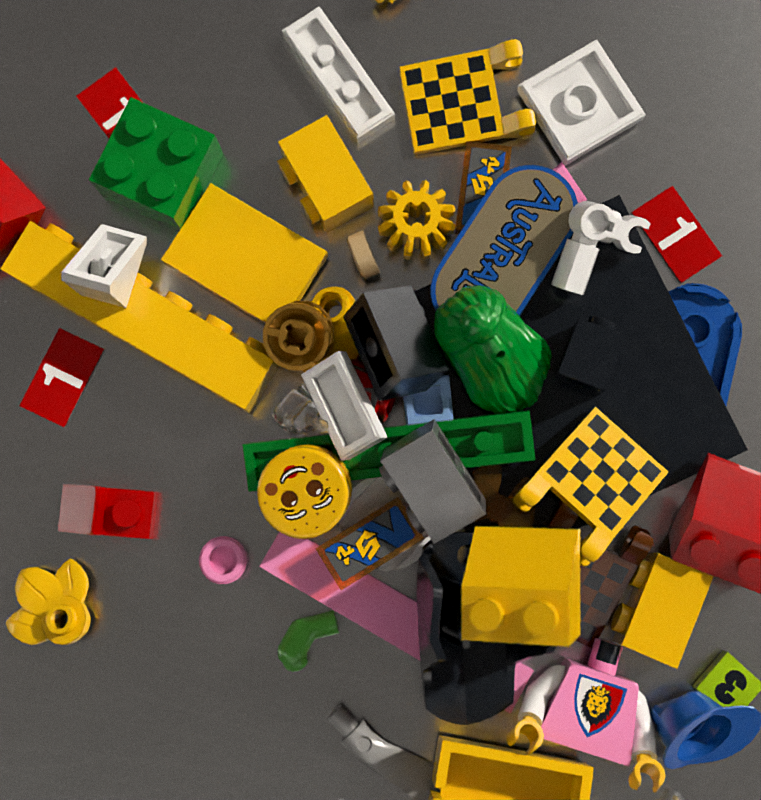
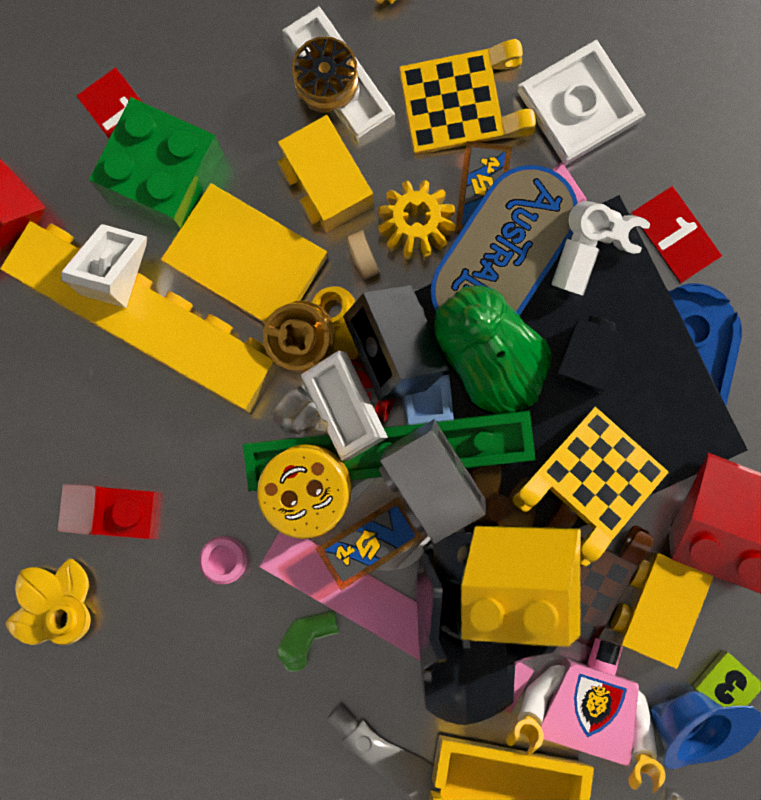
red sticker [19,328,104,427] -> none
none -> pearl gold wheel [292,37,358,113]

